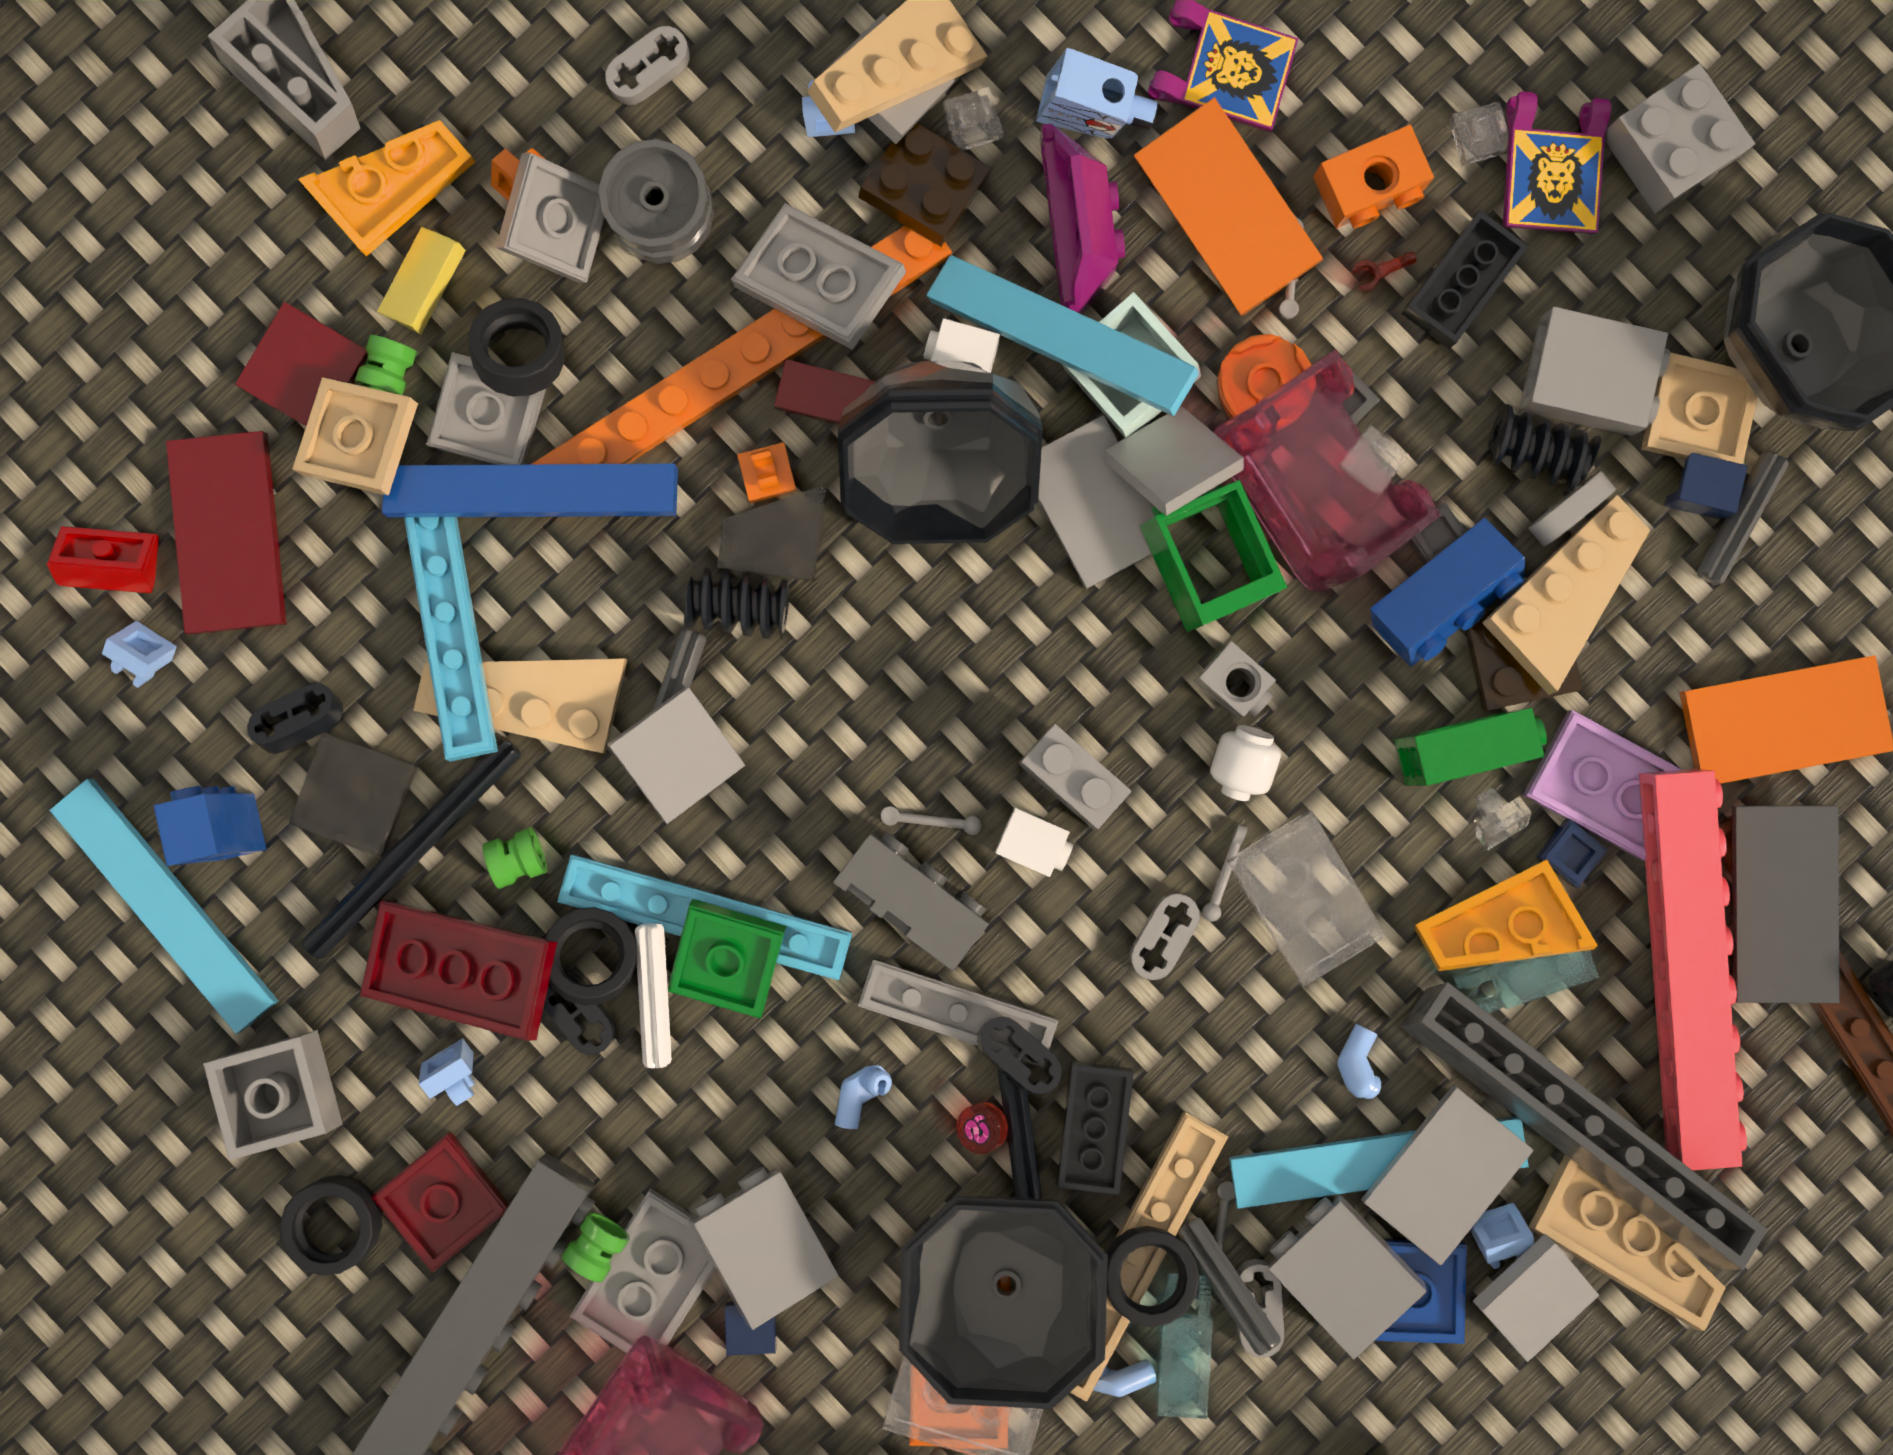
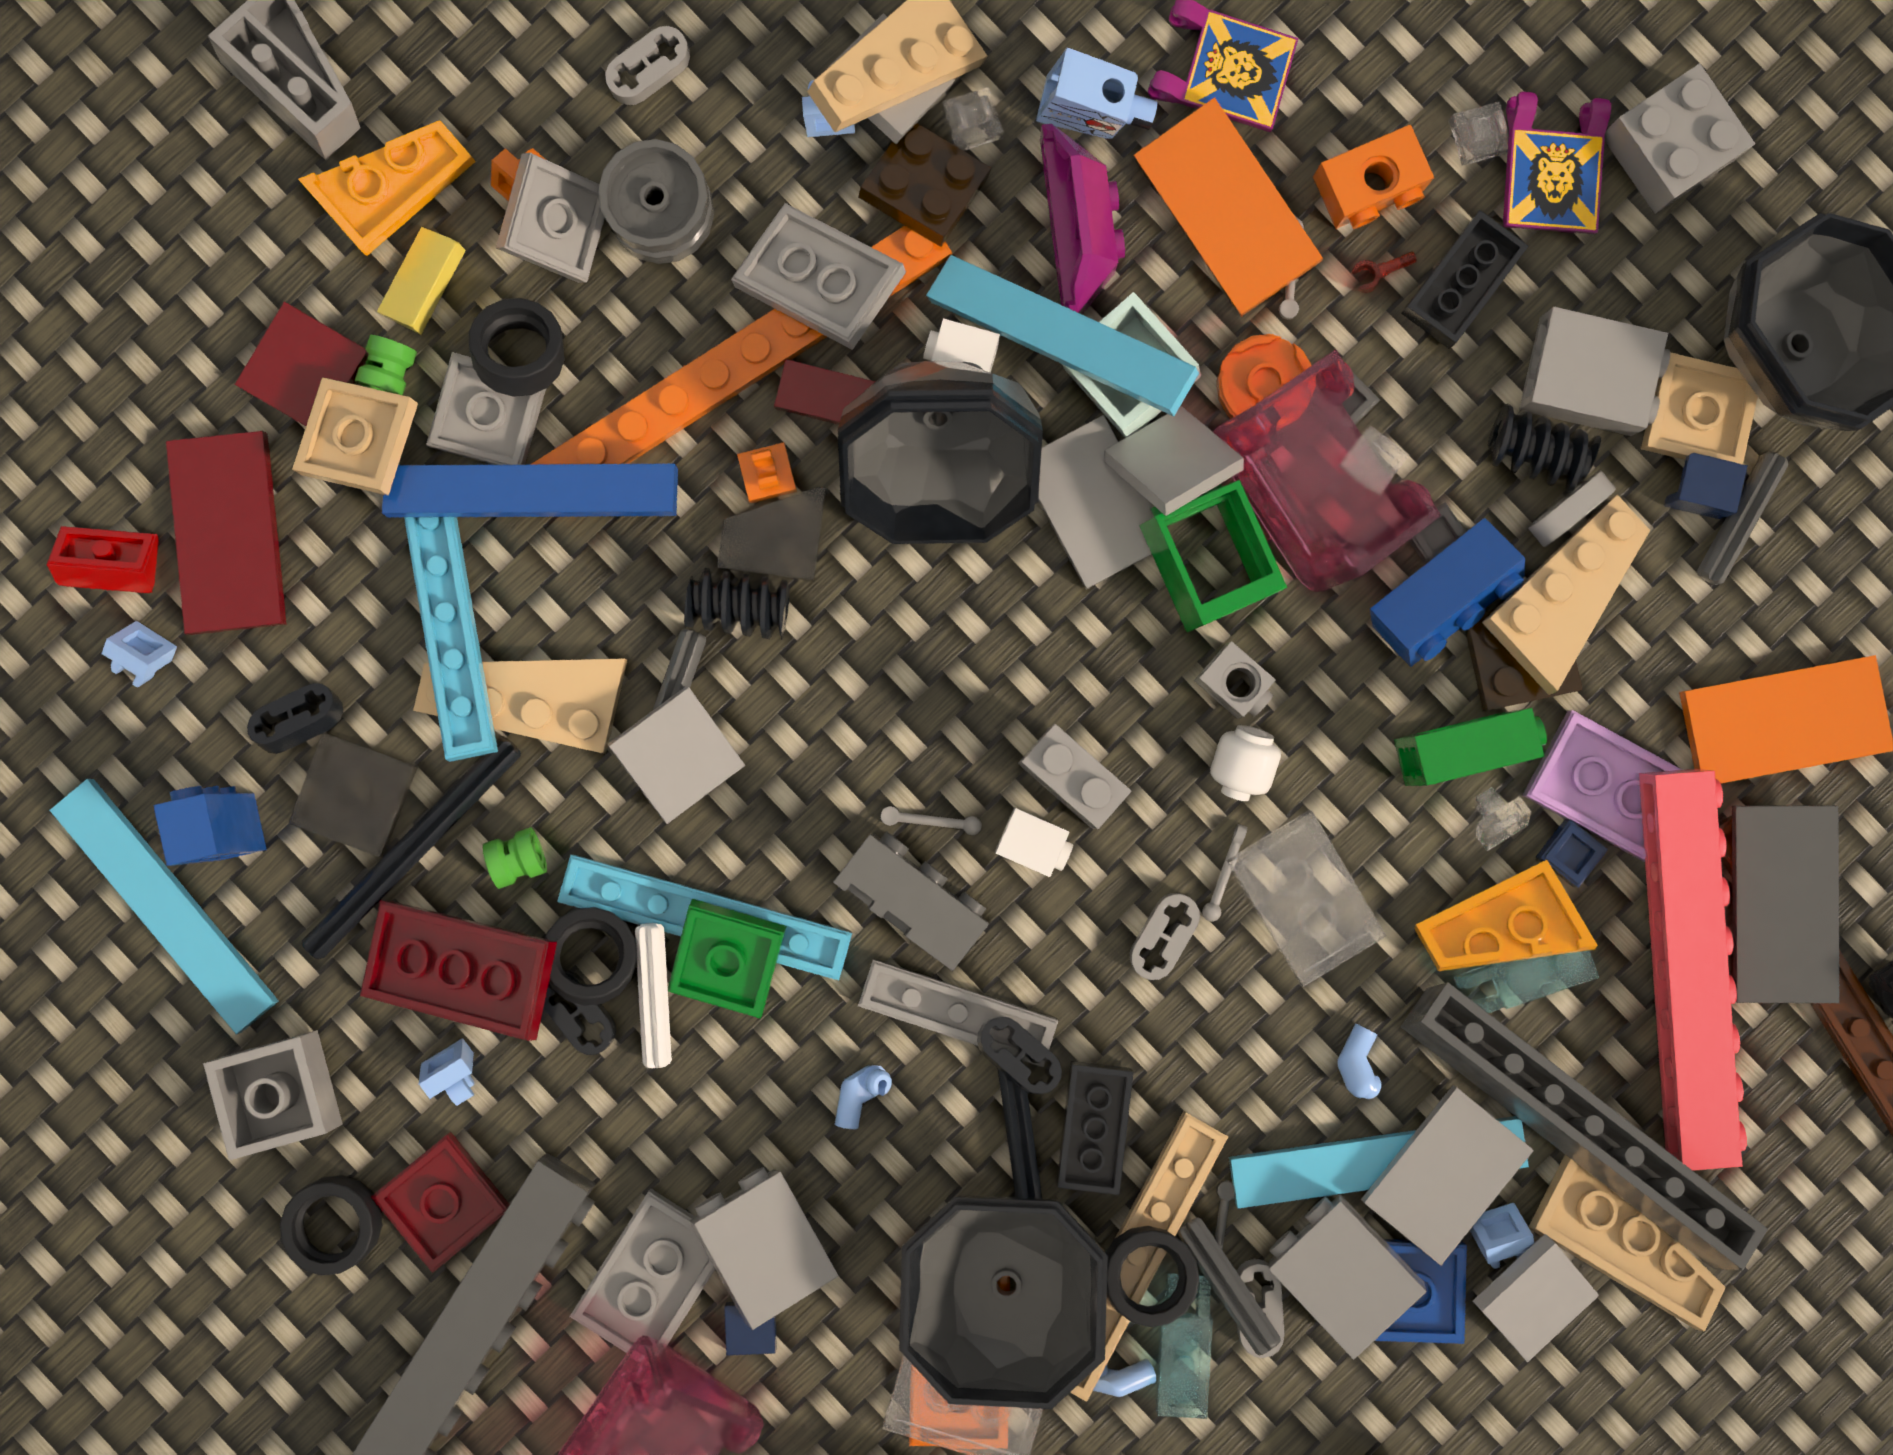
bright green wheel [561,1212,630,1283] -> none
clear red tile [956,1102,1008,1154] -> none

